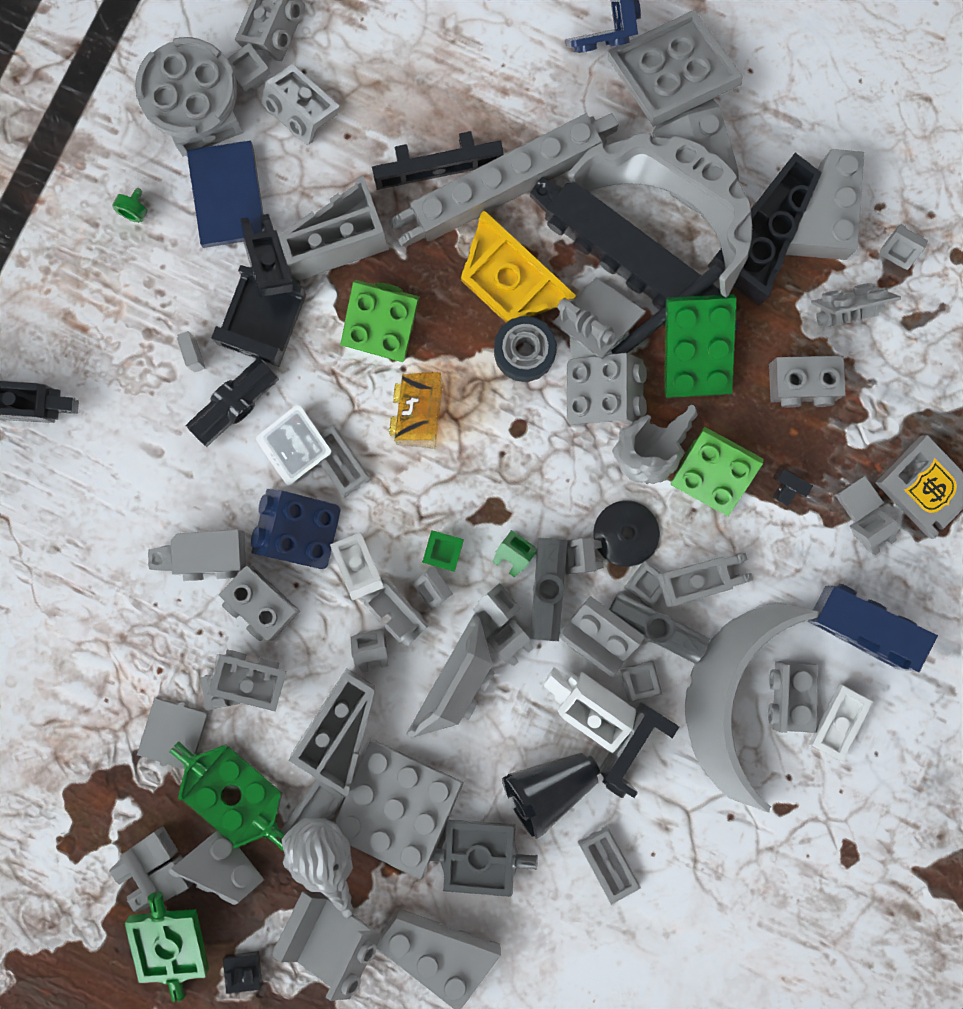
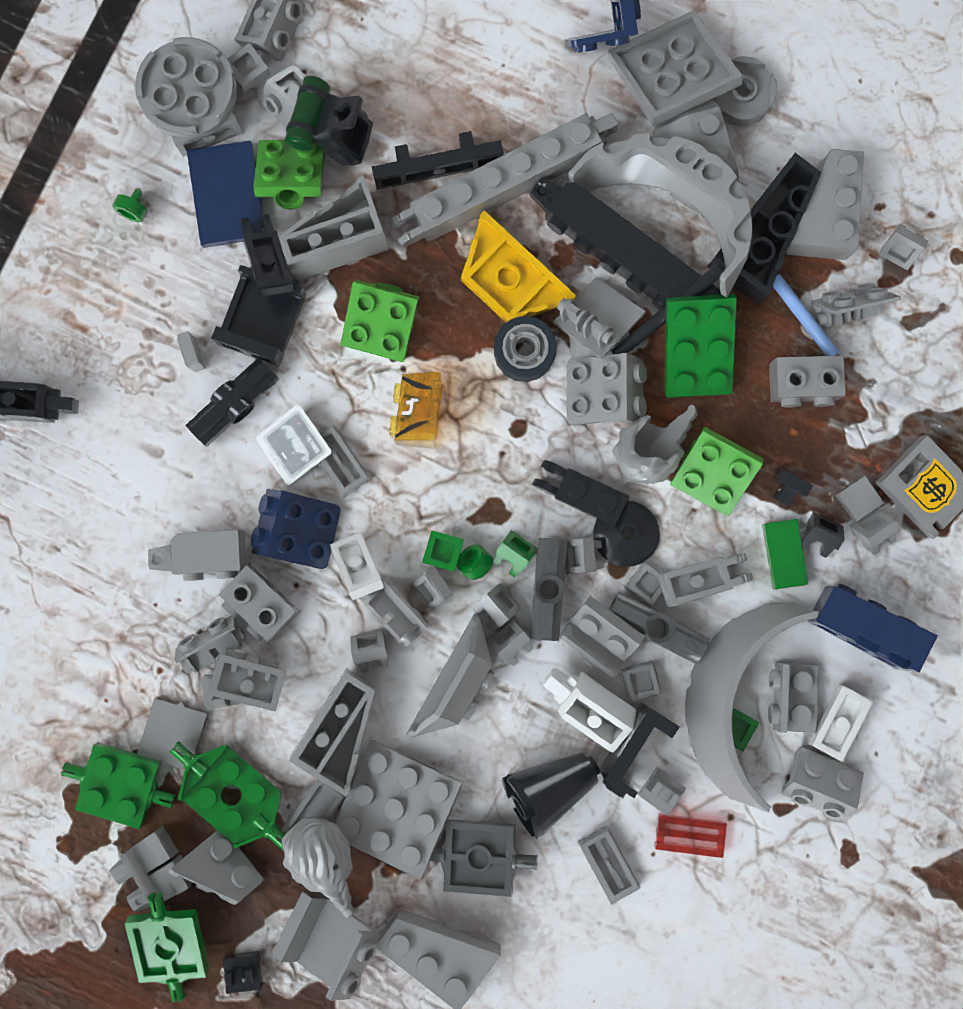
none -> green plate [61,742,177,829]
none -> light grey hinge [175,615,246,673]
none -> bright green plate [253,140,325,210]
none -> black piece [285,76,373,166]
none -> green tile [457,544,493,580]
none -> black hinge [532,460,629,527]
none -> light grey tile [638,767,686,816]
none -> clear red tile [654,813,727,858]
none -> light grey plate [713,56,777,124]
none -> green tile [732,708,759,752]
none -> green tile [762,519,809,590]
none -> light blue bar [773,274,840,356]
none -> light grey bracket [781,746,864,819]
none -> black tile [802,512,845,558]

